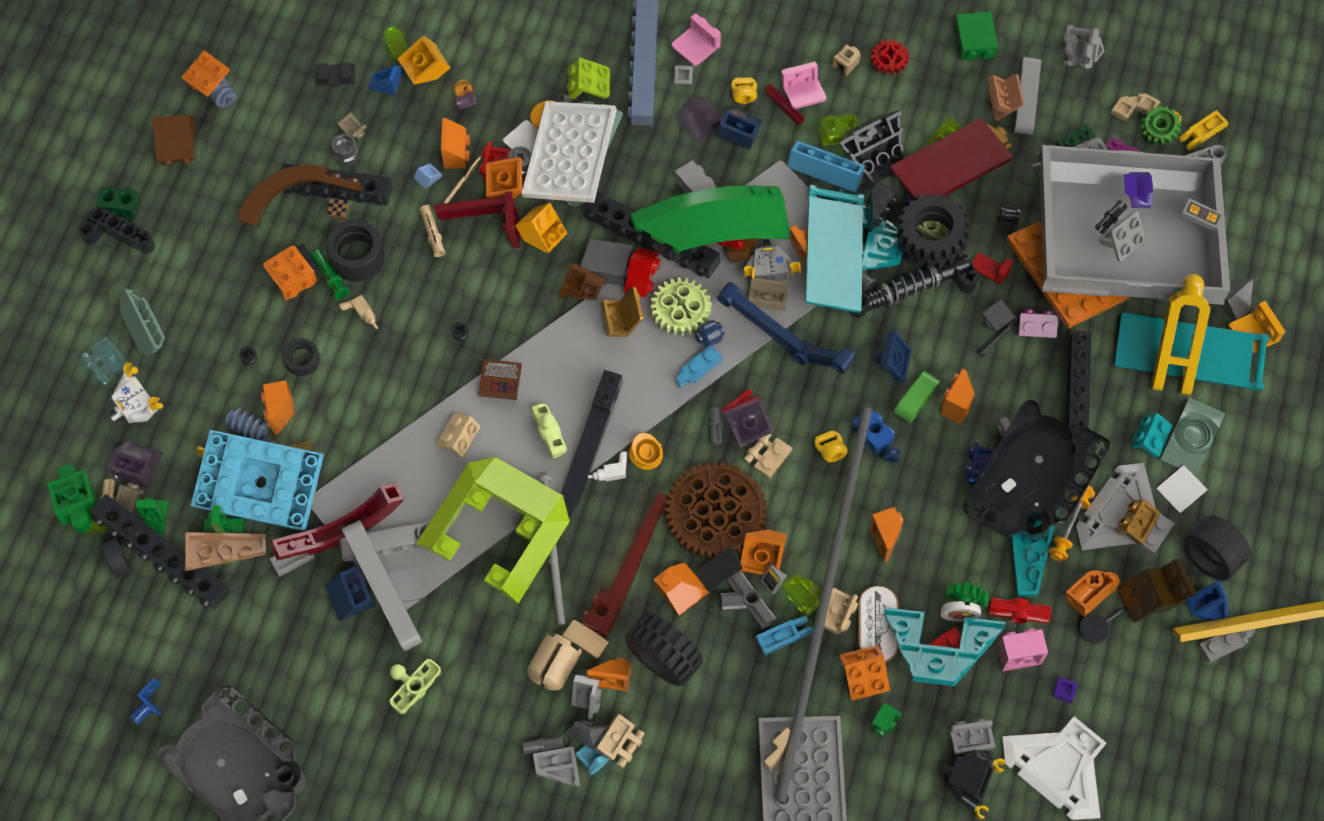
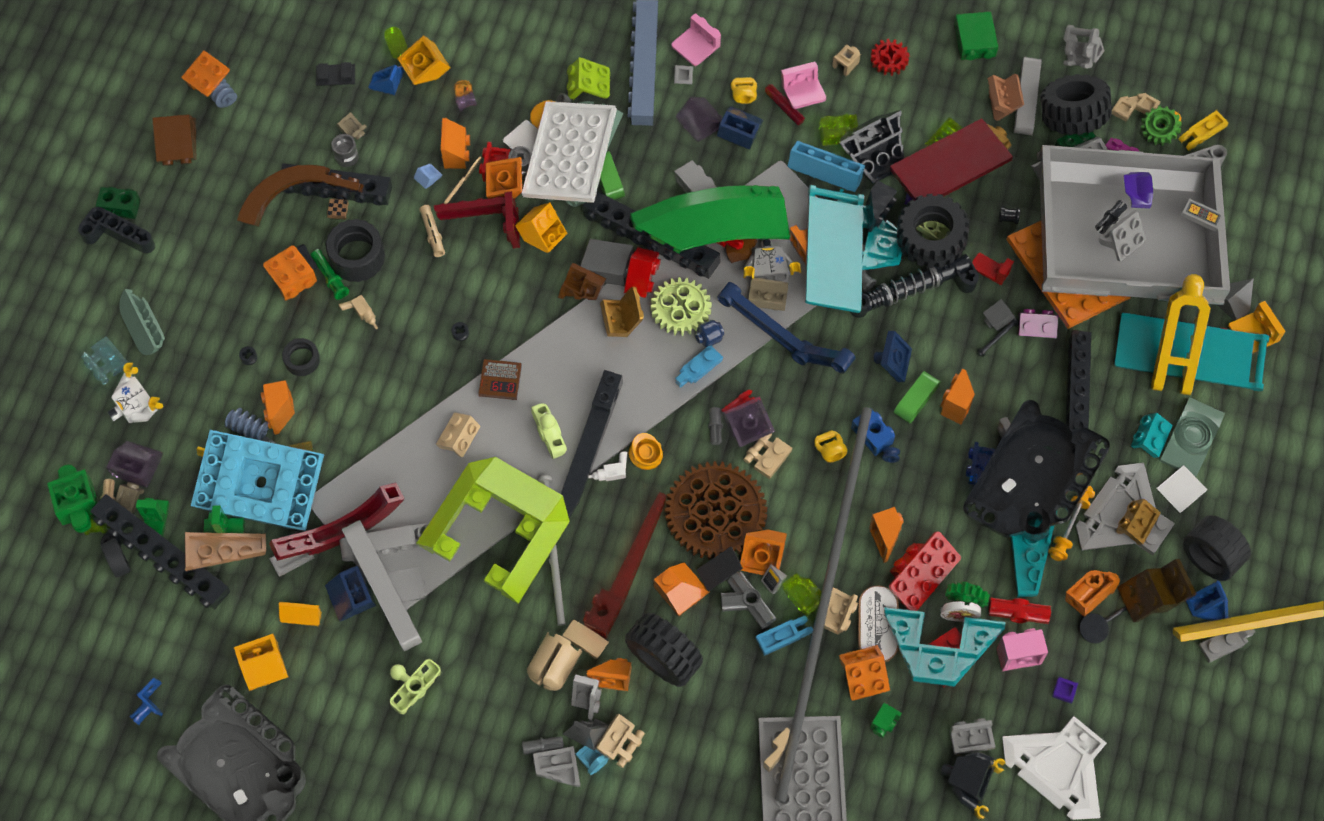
none -> light orange slope [234,634,288,691]
none -> light orange slope [279,602,322,626]
none -> bright green beam [599,151,625,200]
none -> bracket [889,531,961,611]
none -> black tyre [1040,74,1112,135]

